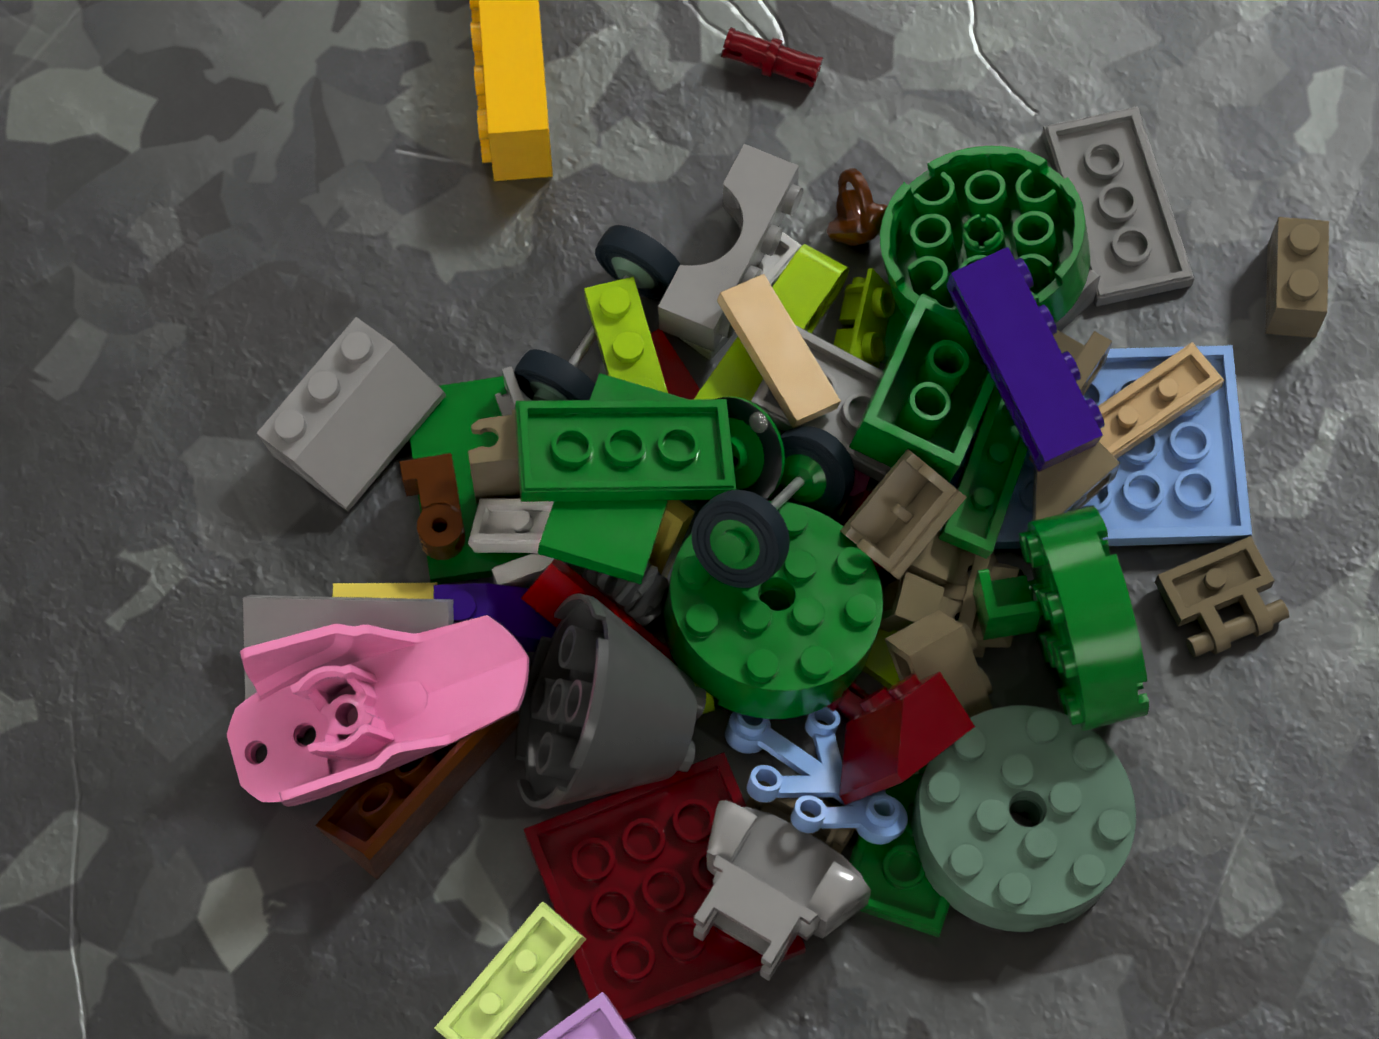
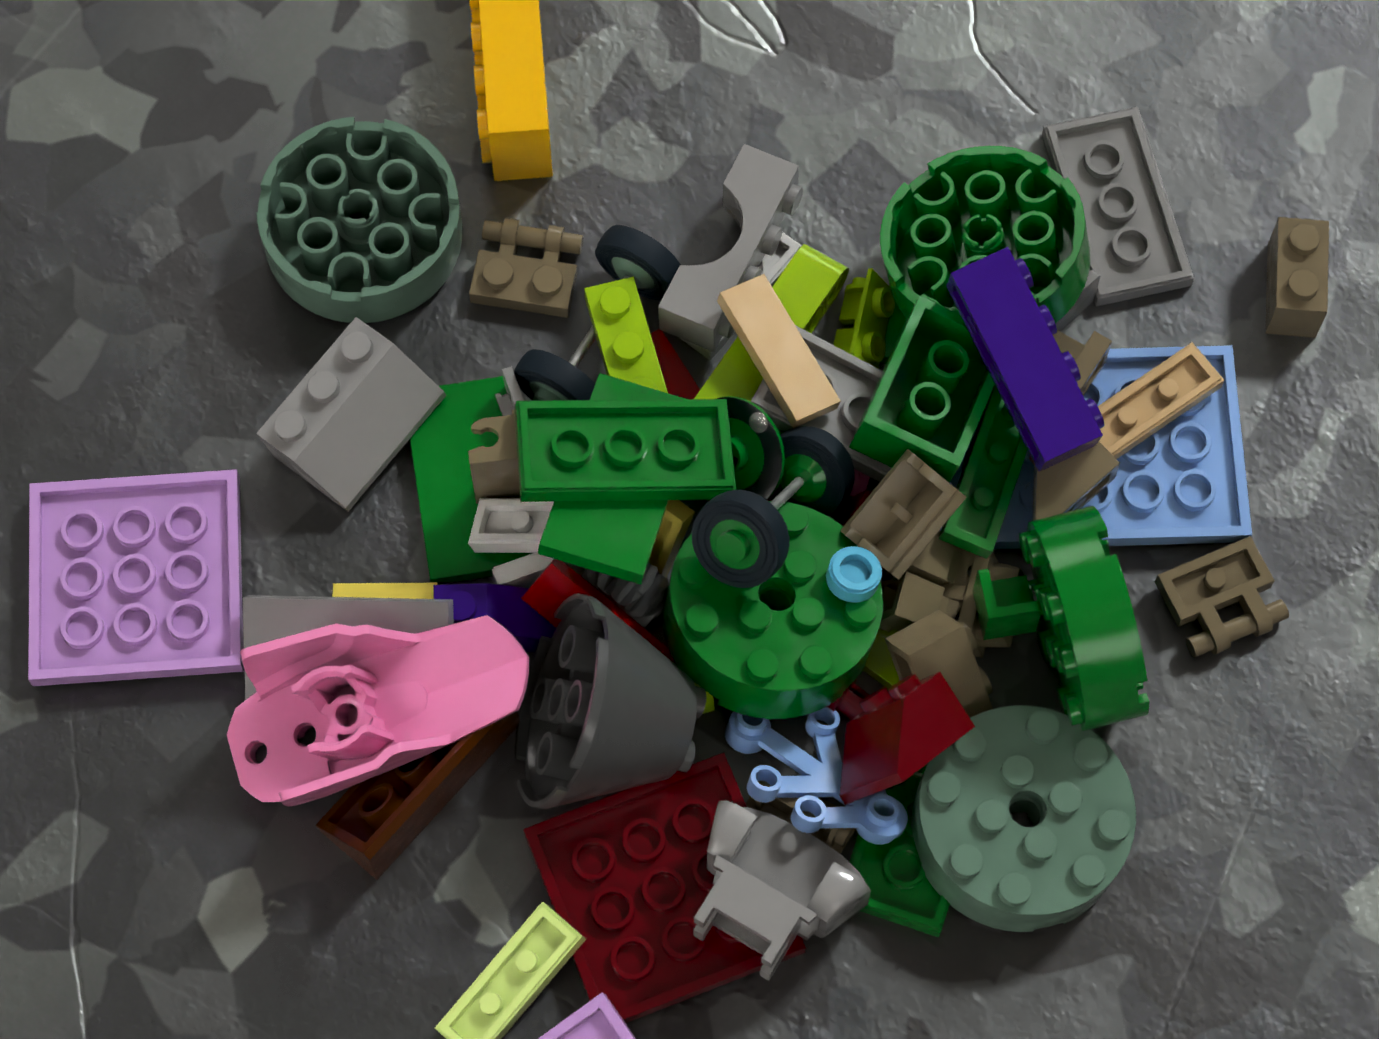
reddish brown leg [400,453,465,560] -> none
dark red pin [721,27,823,88] -> none
reddish brown piece [826,168,888,246] -> none
none -> lavender plate [28,469,244,686]
none -> sand green brick [256,117,463,323]
none -> dark tan plate [469,218,584,318]
none -> medium azure tile [826,546,882,603]

